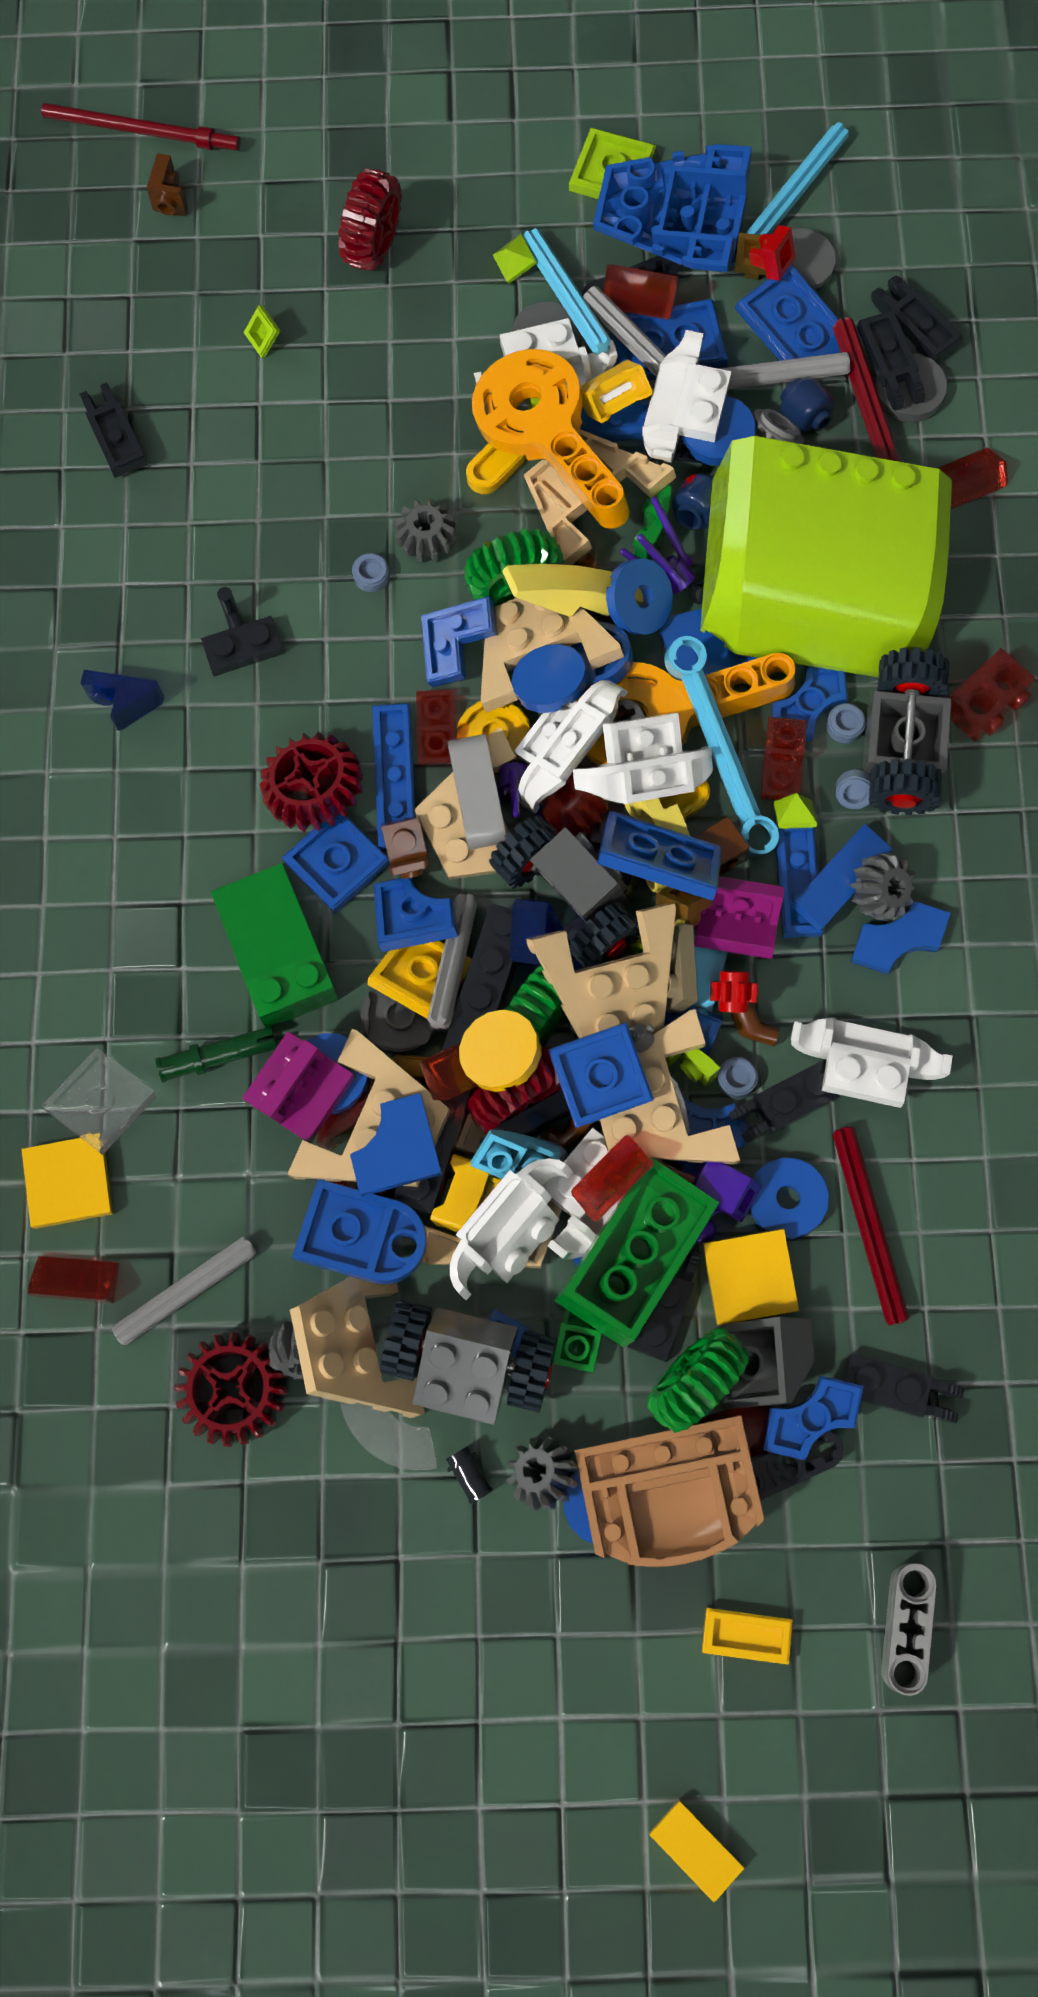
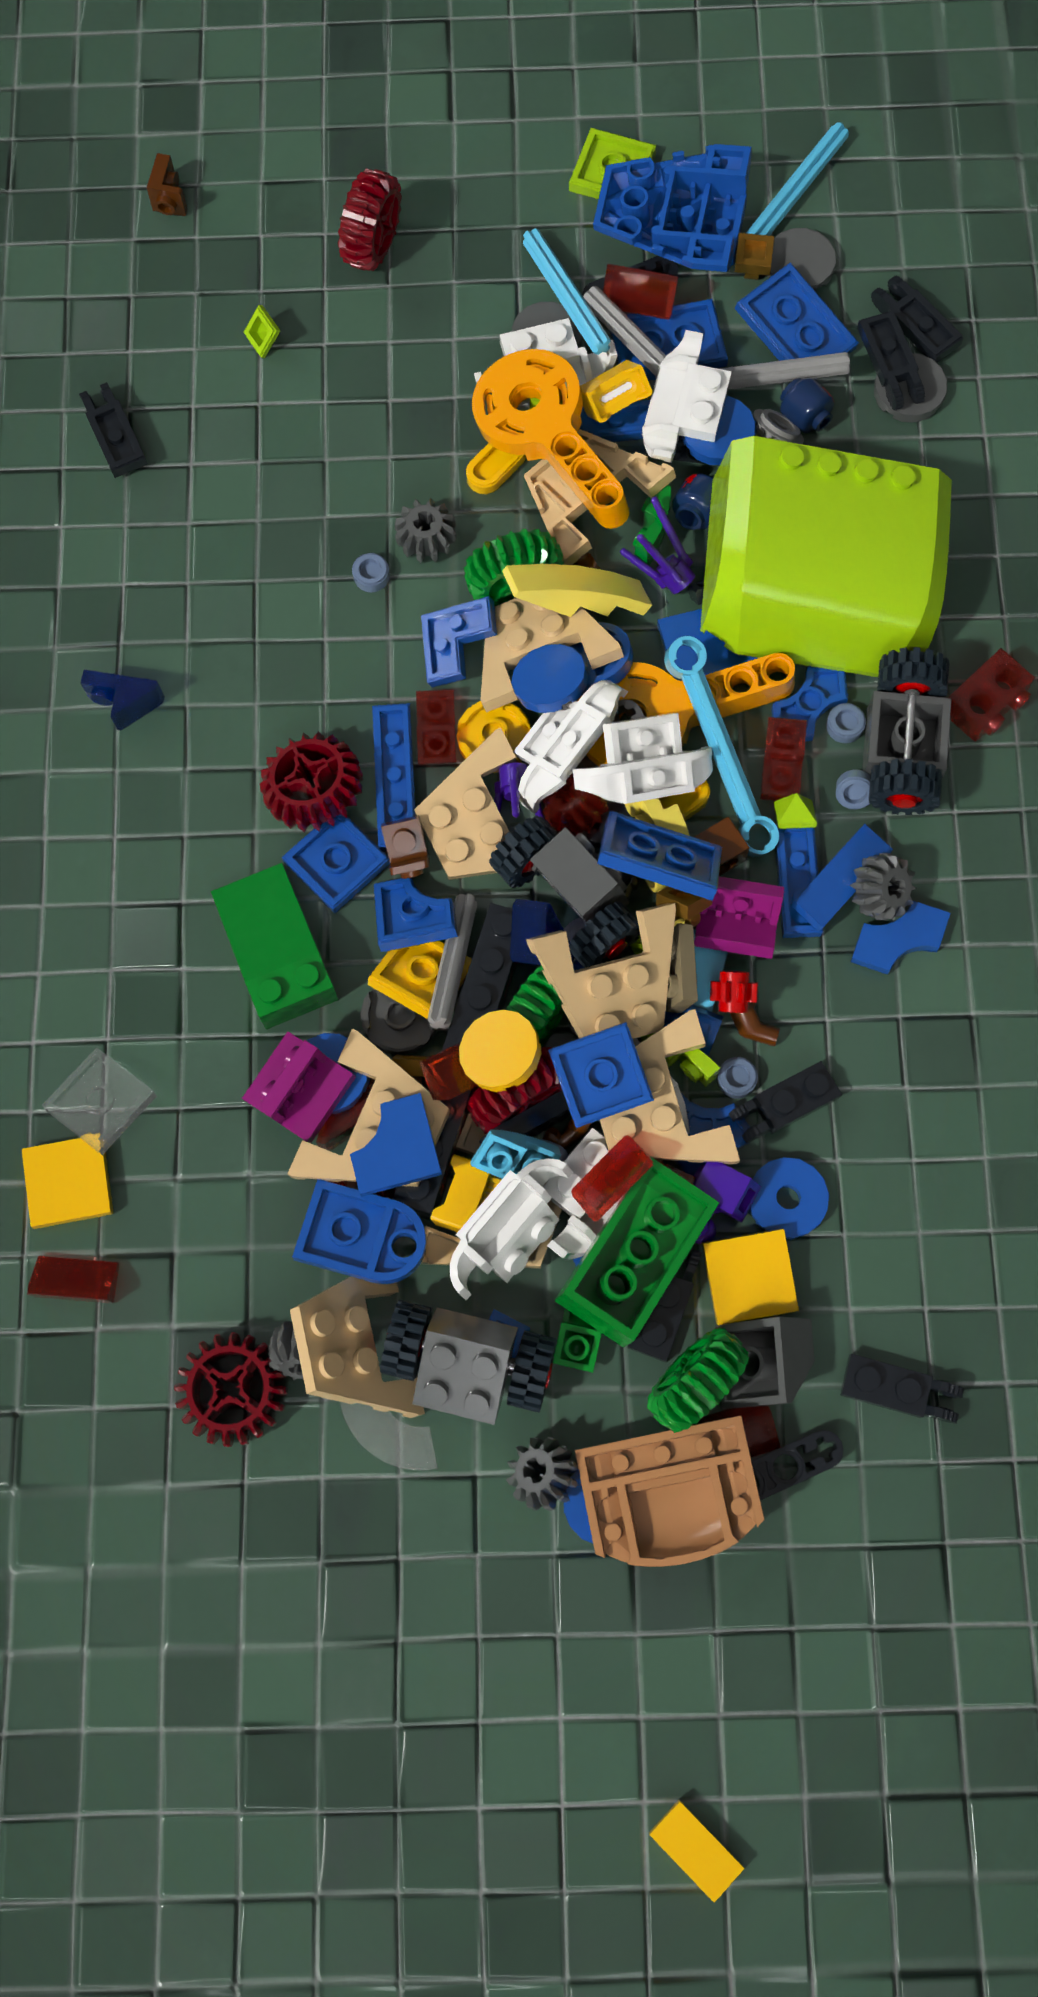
dark red bar [41,103,241,151] -> none
light grey axle [112,1237,257,1345] -> none
dark green pin [155,1025,277,1083] -> none
black plate [201,587,284,676] -> none
black pin [446,1446,494,1504] -> none
light grey beam [447,734,506,850] -> none
lime slope [493,234,537,284] -> none
blue tile [606,558,673,636] -> none
dark grey piece [629,1024,655,1053] -> none
yellow tile [702,1608,793,1665] -> none
red tile [749,225,796,281] -> none
blue tile [761,1376,864,1460] -> none
white plate [791,1018,953,1108] -> none
dark red axle [833,317,901,462] -> none
dark red axle [833,1127,909,1325] -> none
light grey beam [881,1563,936,1696] -> none
clear red slope [937,447,1008,509] -> none

